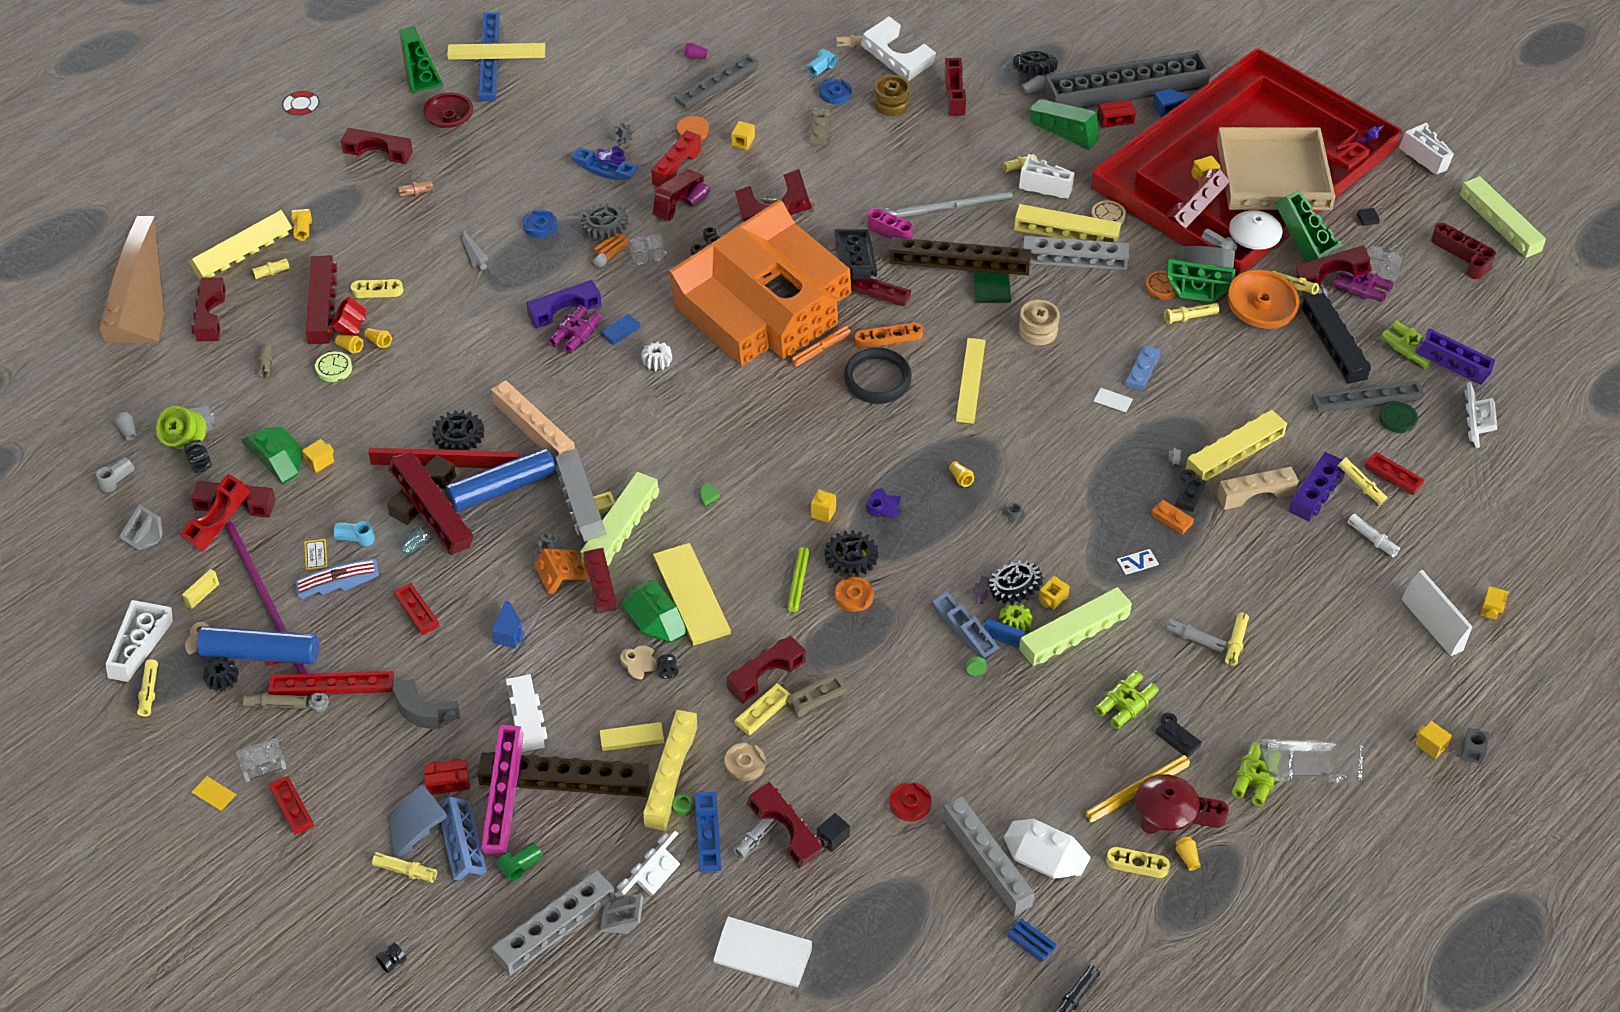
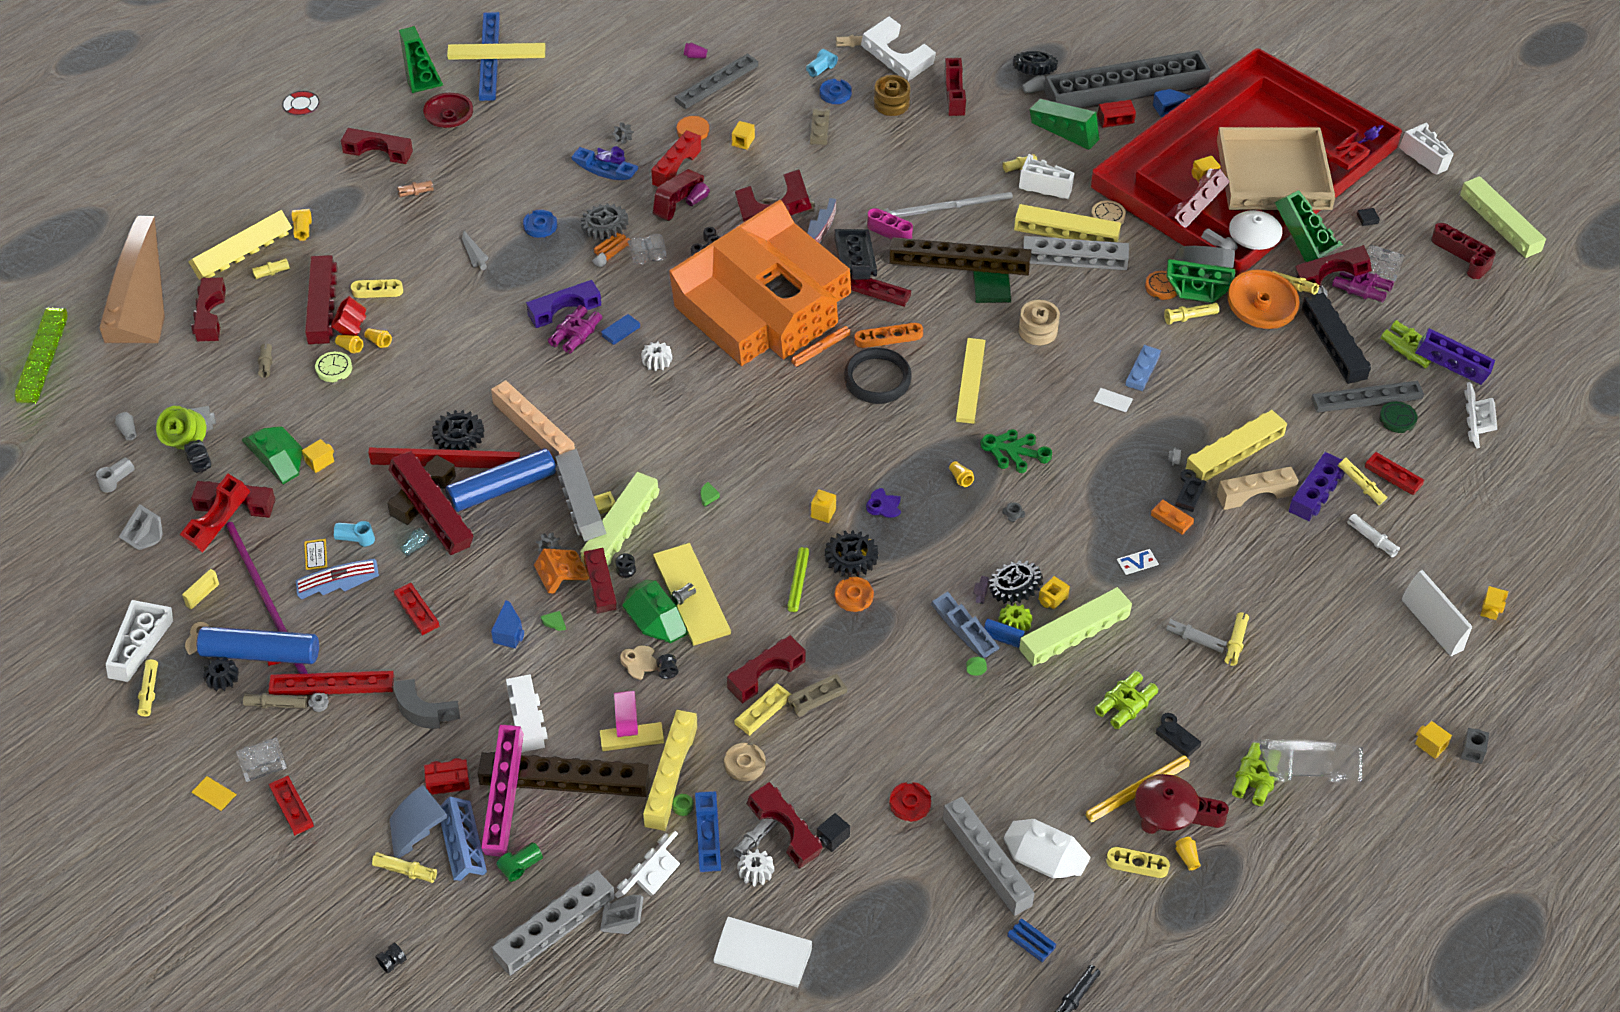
none -> clear neon green beam [15,307,68,404]
none -> bright green tile [541,611,566,631]
none -> dark pink beam [614,691,638,737]
none -> black wheel [615,553,636,578]
none -> dark grey pin [670,583,696,605]
none -> white gear [737,848,774,887]
none -> sand blue slope [807,198,836,244]
none -> green plant [980,429,1052,473]

